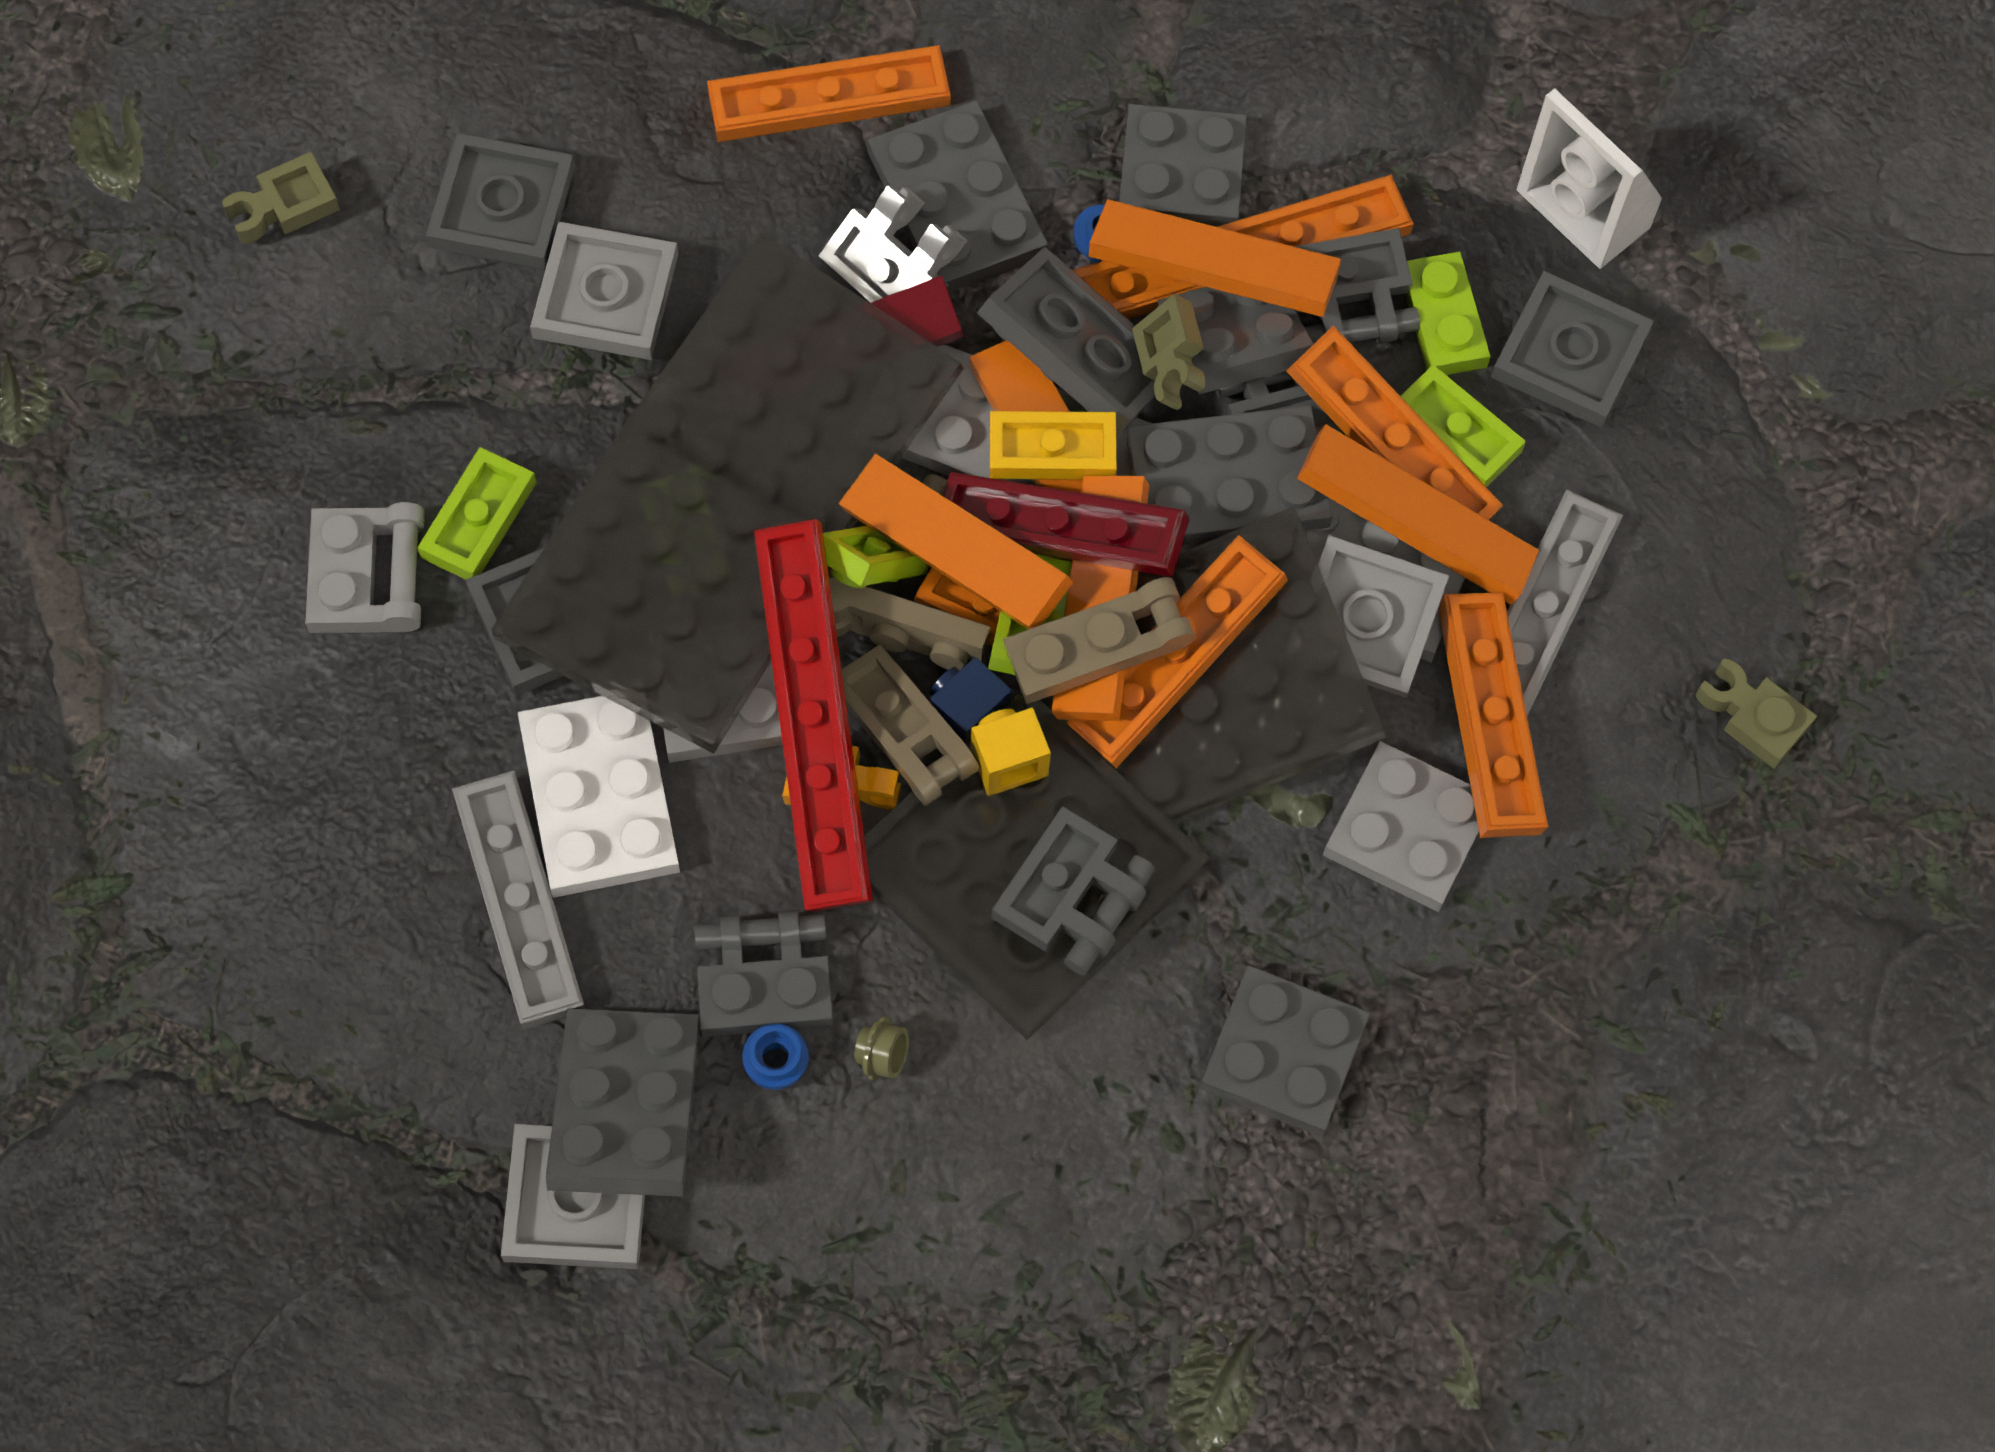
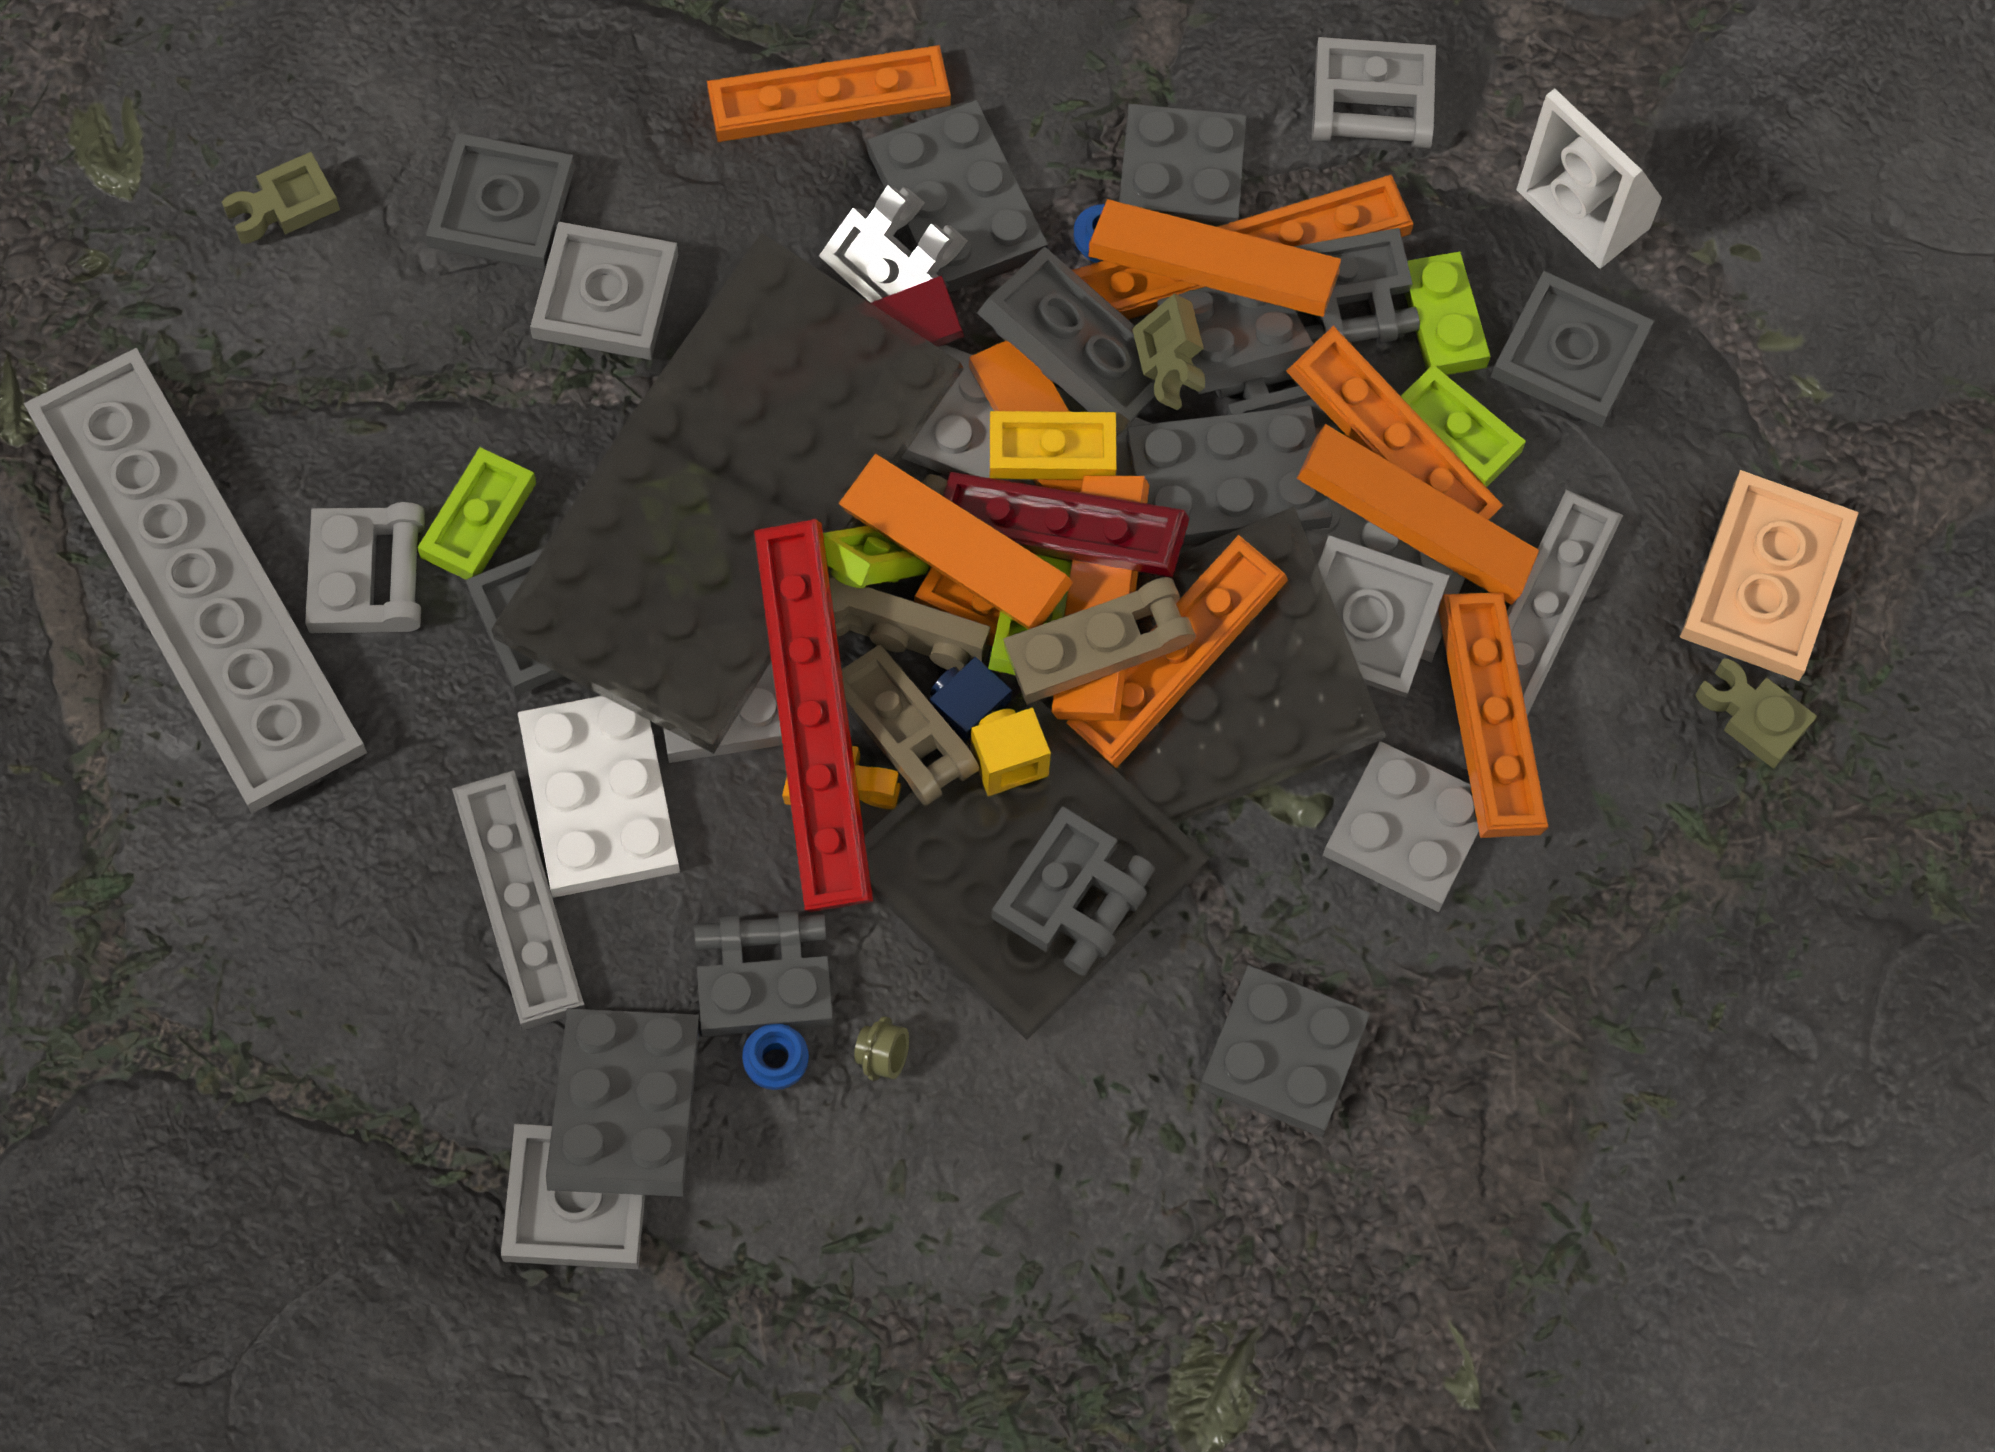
none -> light grey plate [24,348,367,814]
none -> light grey plate [1311,37,1436,149]
none -> light nougat plate [1680,470,1859,681]

